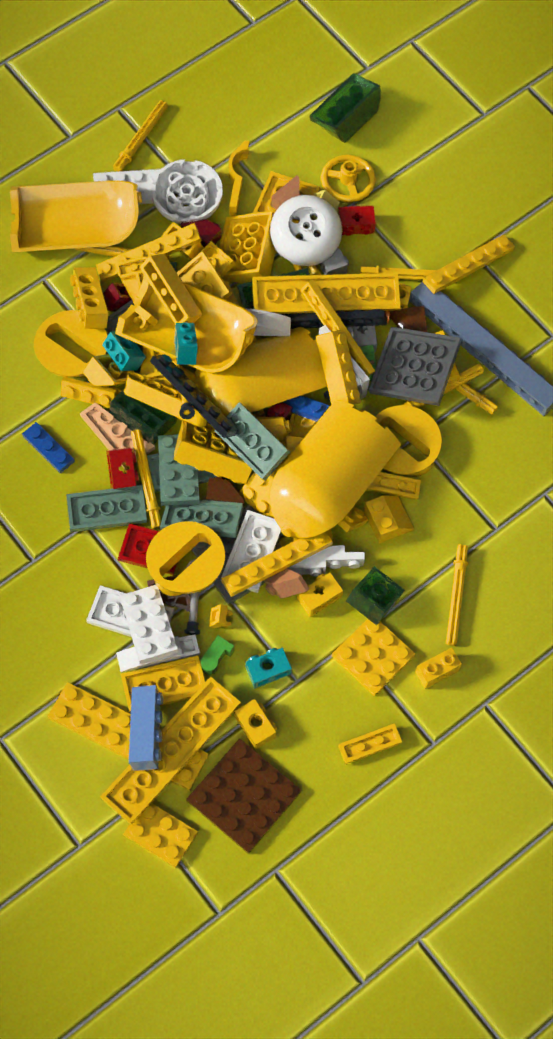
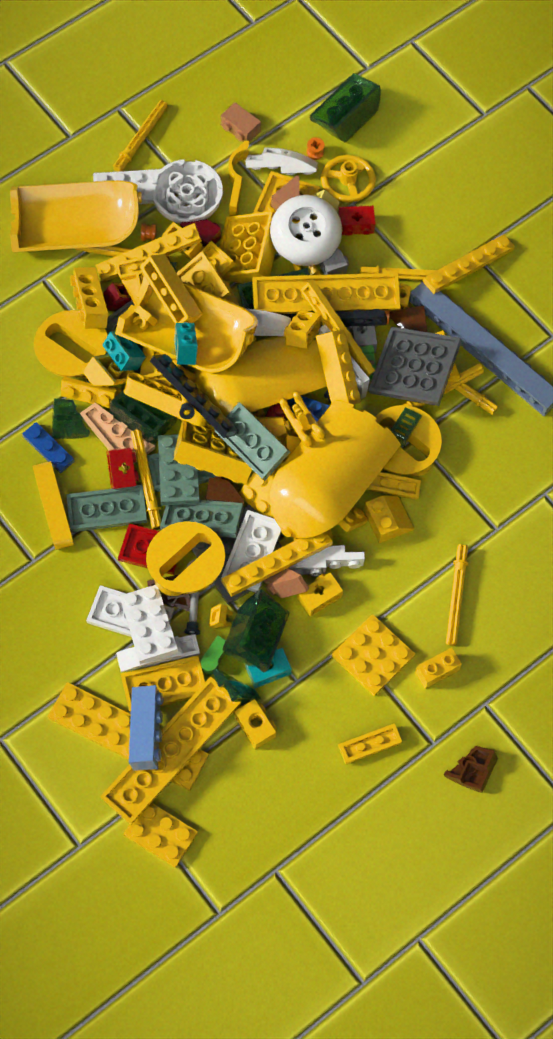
reddish brown plate [186,738,302,854] -> none
clear green brick [346,566,405,626] -> none
none -> yellow beam [32,461,74,550]
none -> clear green slope [52,398,90,439]
none -> orange wheel [141,223,156,242]
none -> clear green slope [212,668,261,705]
none -> nougat brick [221,103,261,142]
none -> clear green windscreen [222,589,290,673]
none -> white slope [246,148,318,175]
none -> yellow piece [279,391,325,447]
none -> yellow brick [284,310,321,349]
none -> orange wheel [307,137,324,160]
none -> clear green slope [390,407,422,447]
none -> reddish brown slope [444,746,498,793]

